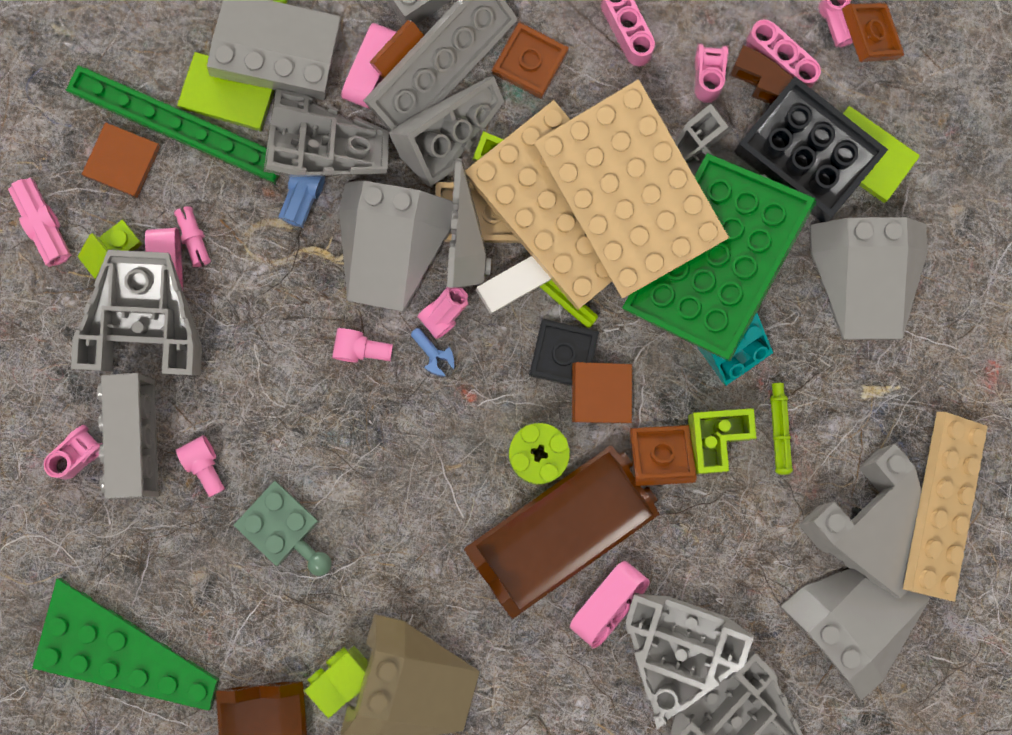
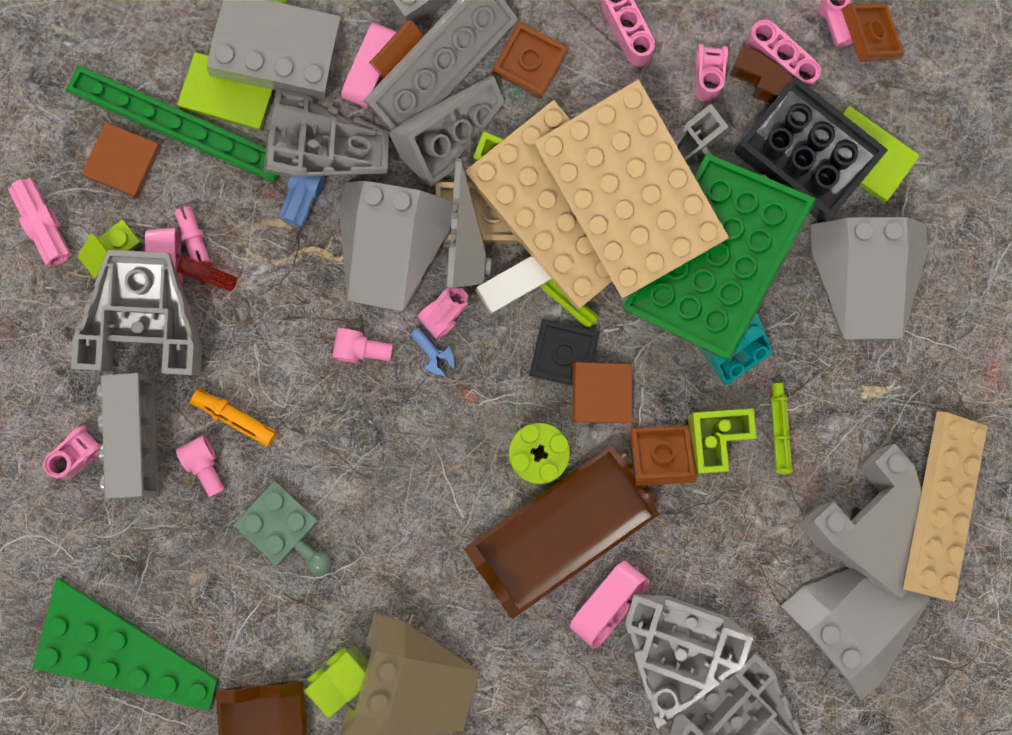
none -> clear red axle [176,254,237,291]
none -> light orange pin [190,387,277,448]

